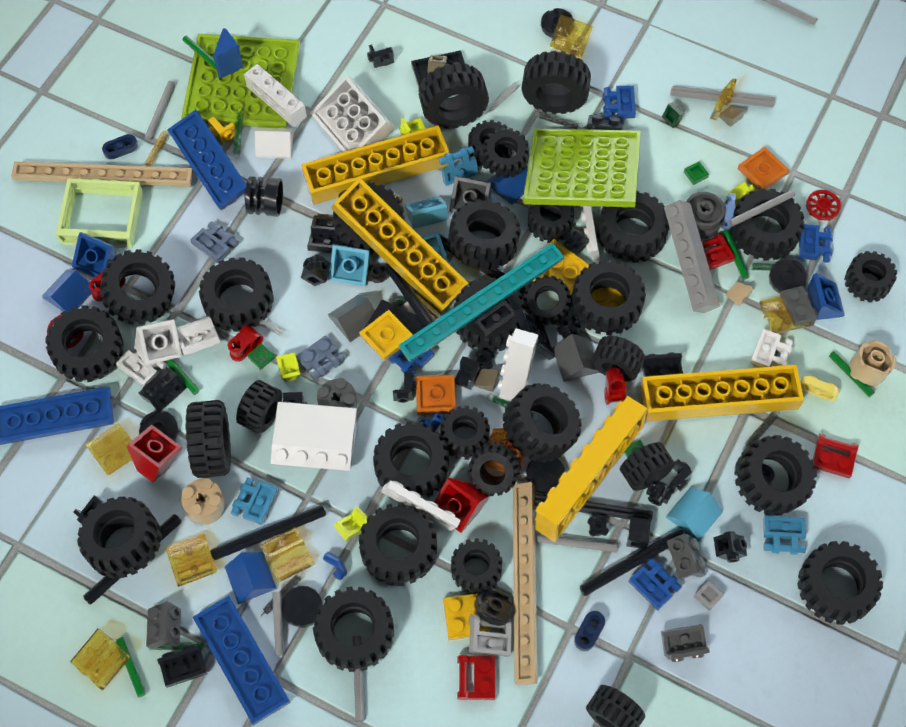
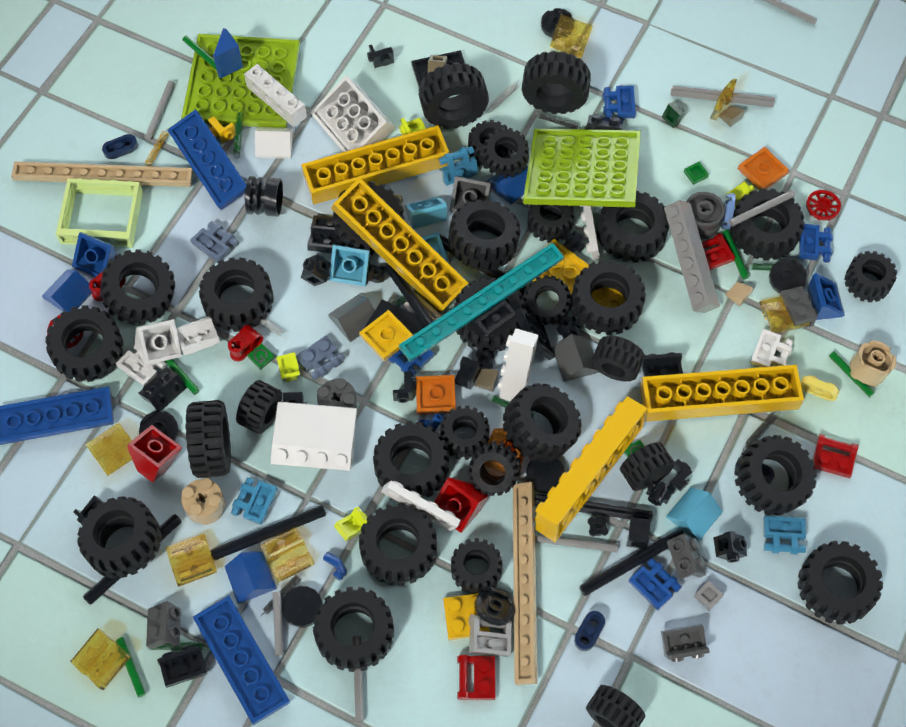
red piece [604,368,626,405] -> none

